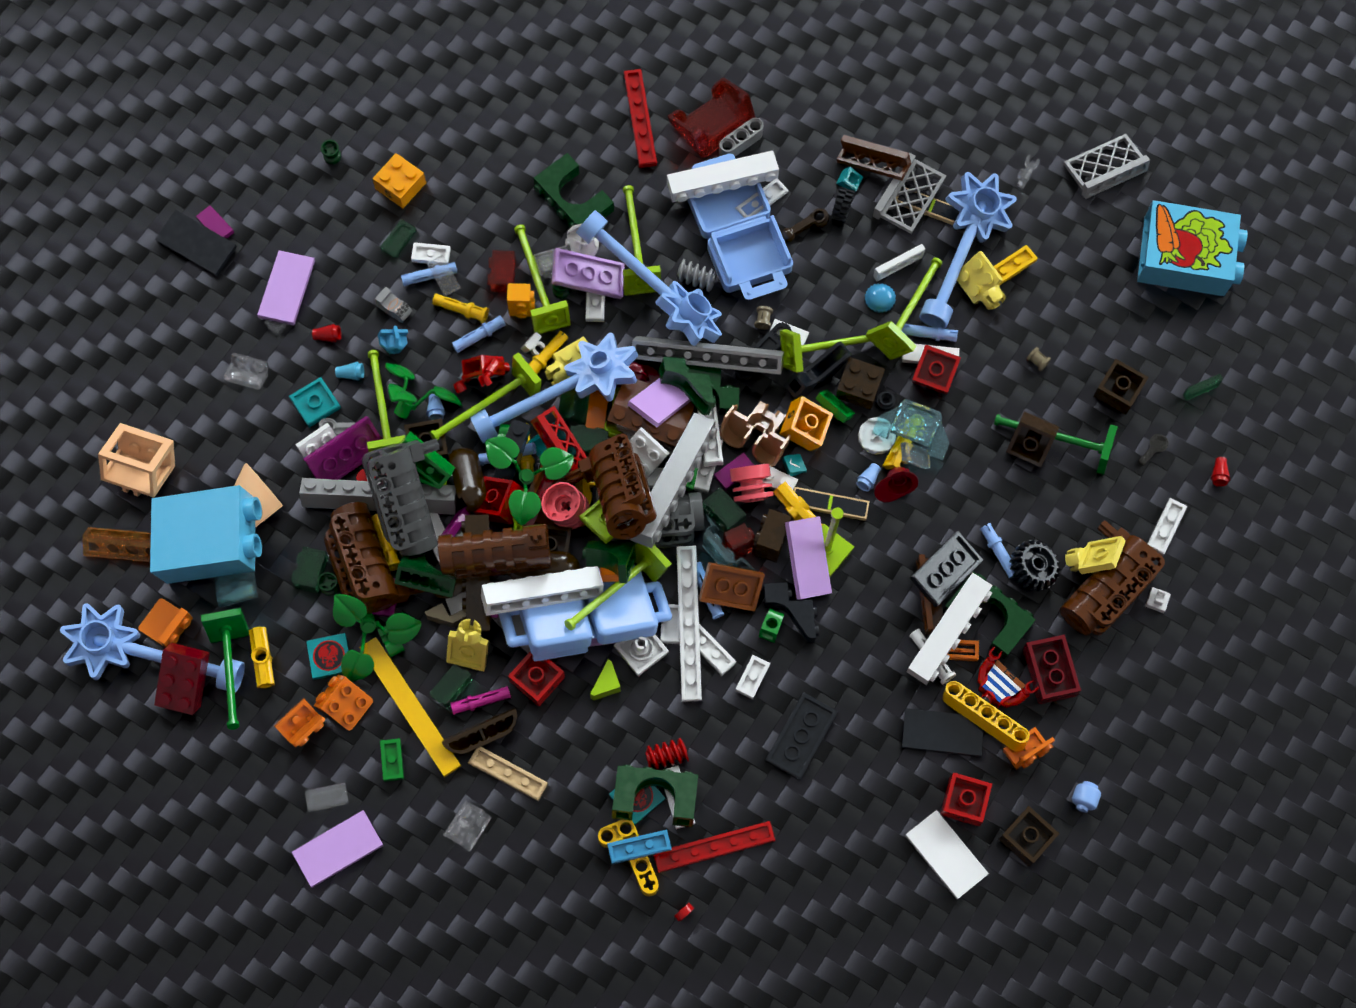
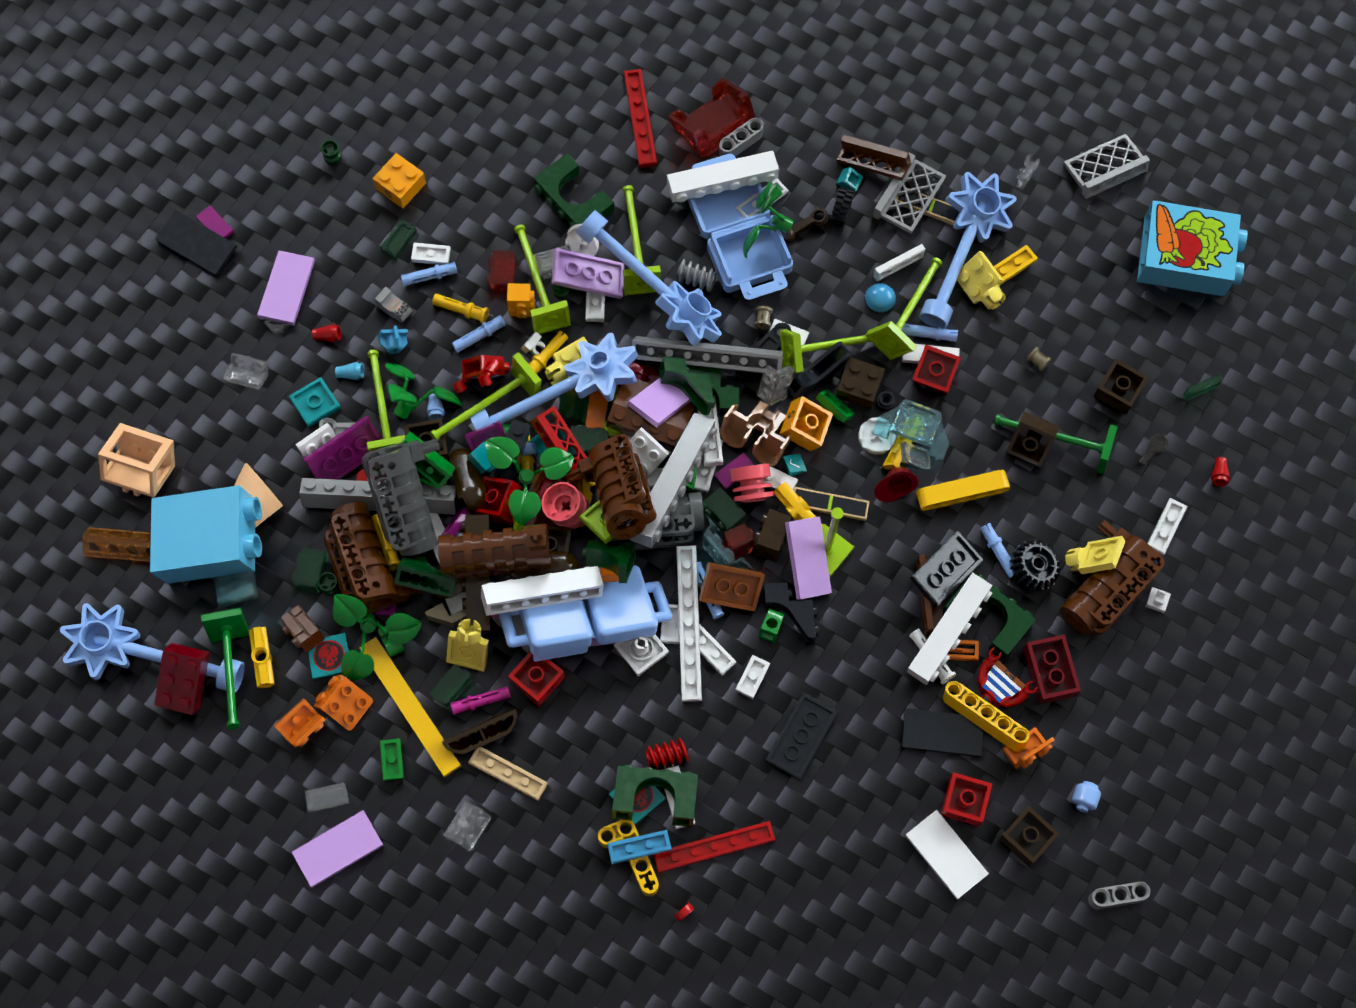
orange bracket [138,598,193,648] -> none
clear tile [427,255,461,296] -> none
lime tile [564,543,672,631] -> none
lime slope [590,660,621,700] -> none
light blue cone [856,463,881,492] -> none
none -> reddish brown brick [280,605,325,652]
none -> magenta tile [464,421,506,452]
none -> teal brick [466,442,495,474]
none -> green plant [743,181,793,258]
none -> clear bracket [757,365,795,406]
none -> yellow beam [916,470,1011,511]
none -> light grey beam [1088,882,1150,909]

